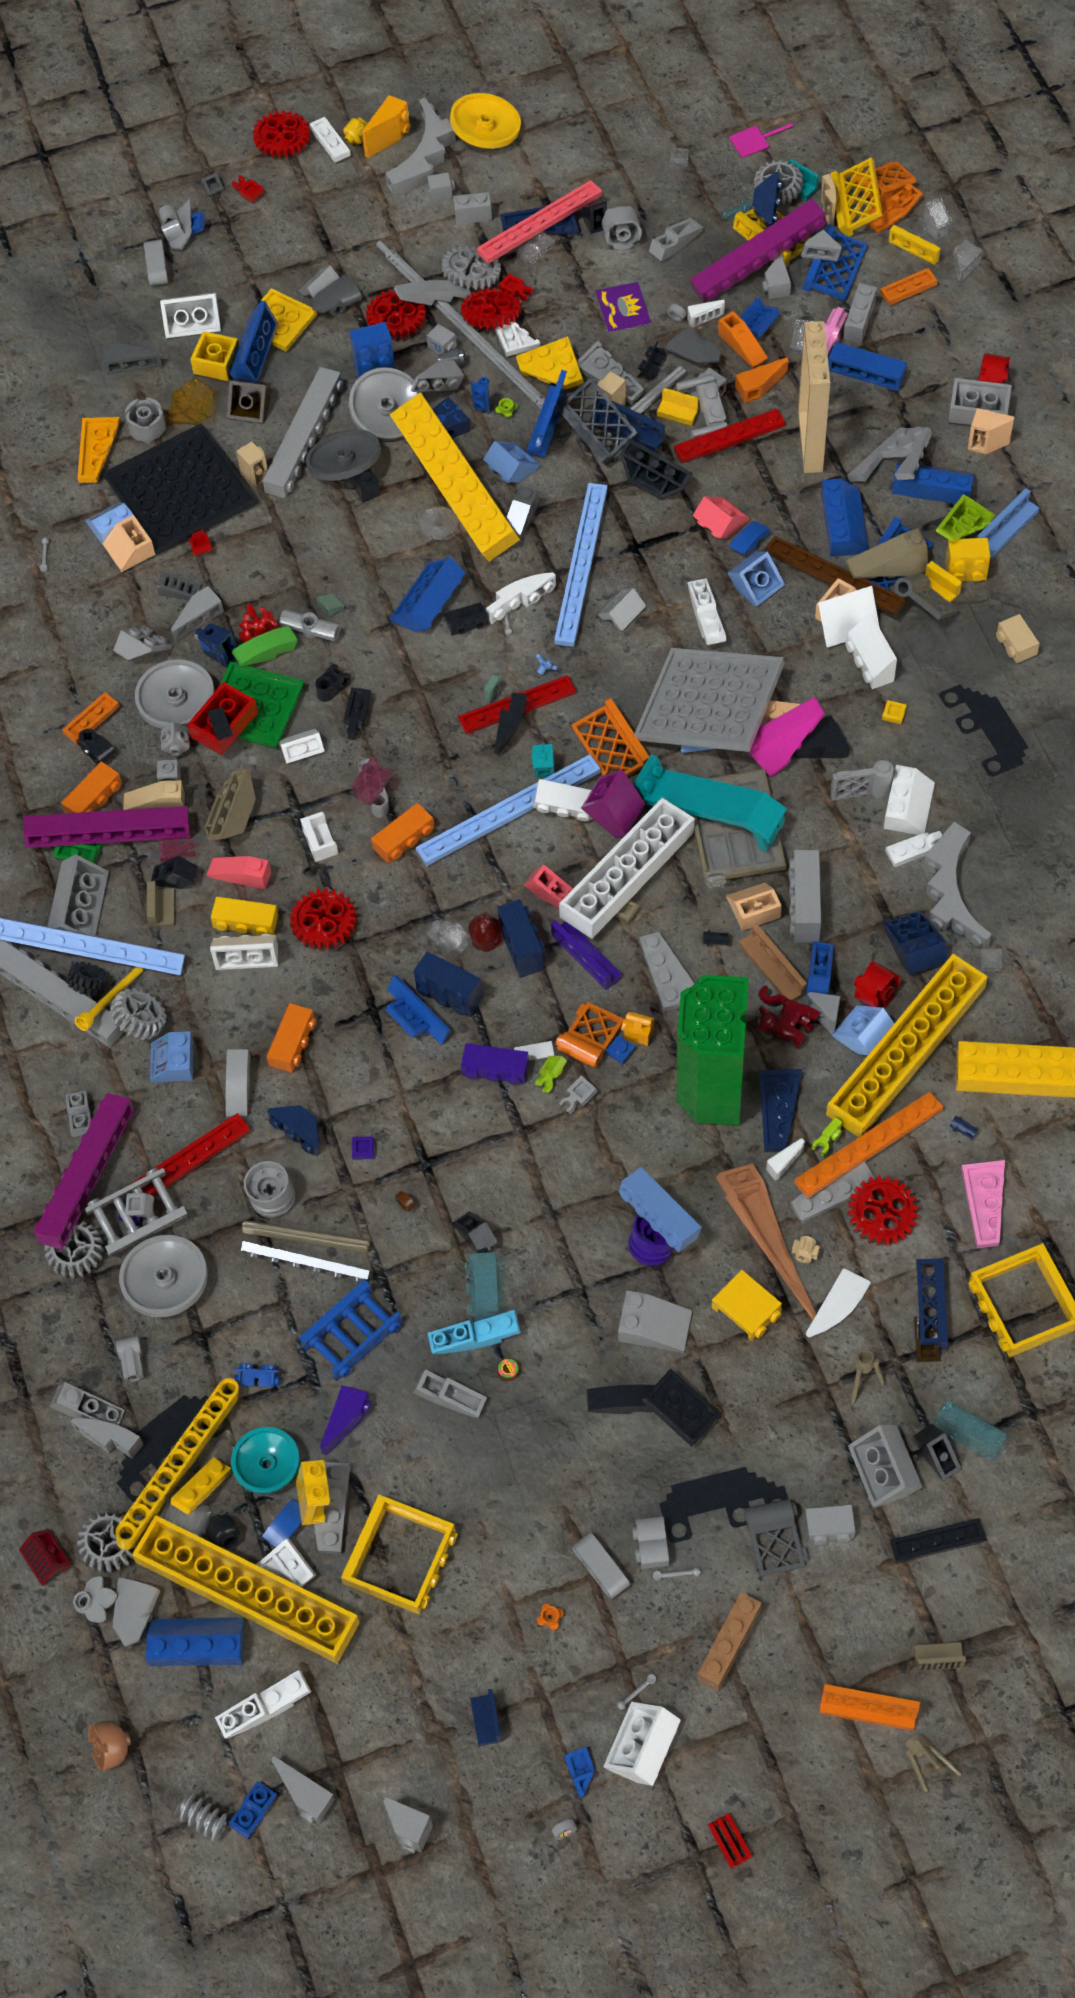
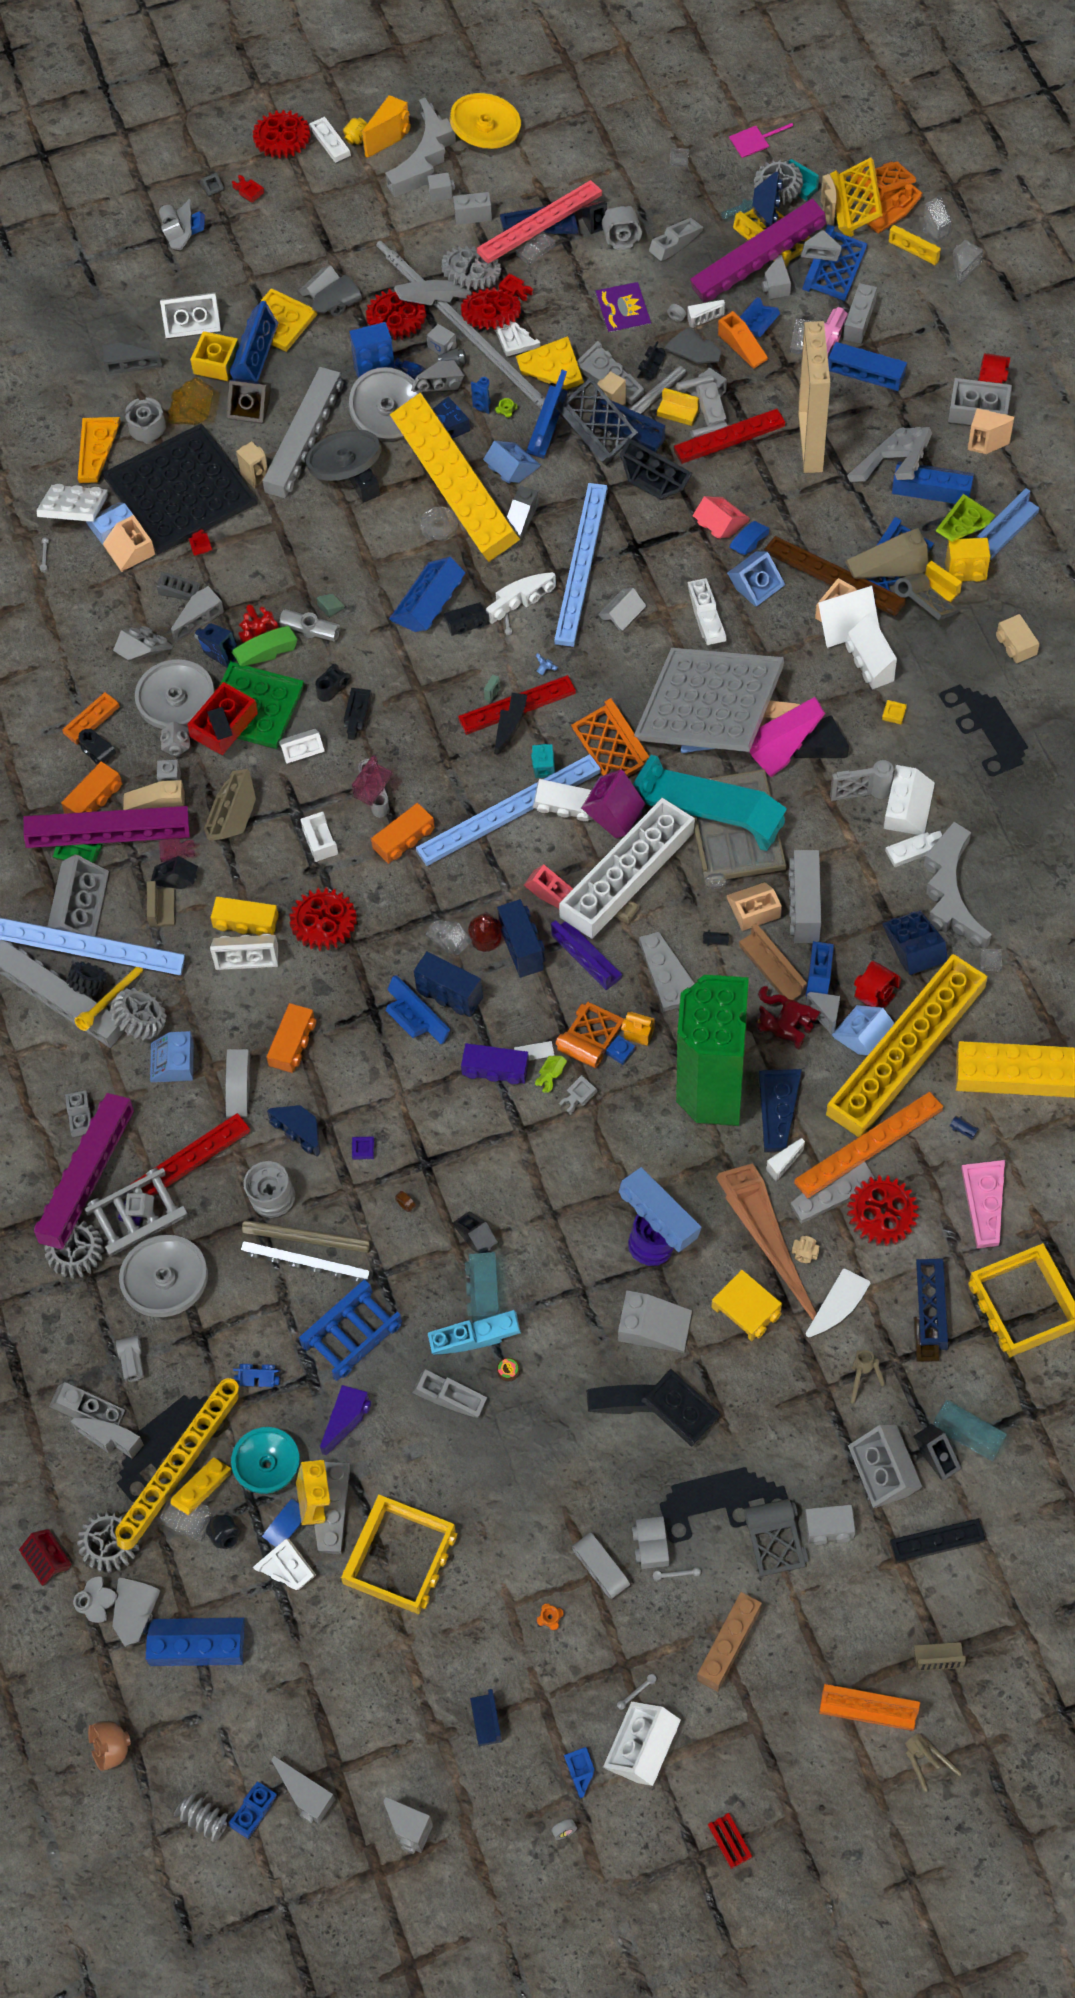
yellow brick [132,1515,360,1664] -> none
light grey beam [144,239,168,286] -> none
coral slope [207,856,271,890] -> none
white slope [215,1670,311,1739] -> none
orange slope [735,358,788,403] -> none
lime plate [812,1117,842,1157] -> none
blue slope [821,479,869,557] -> none
orange plate [880,268,938,306] -> none
none -> white plate [37,484,108,522]
none -> clear blue plate [394,358,426,381]

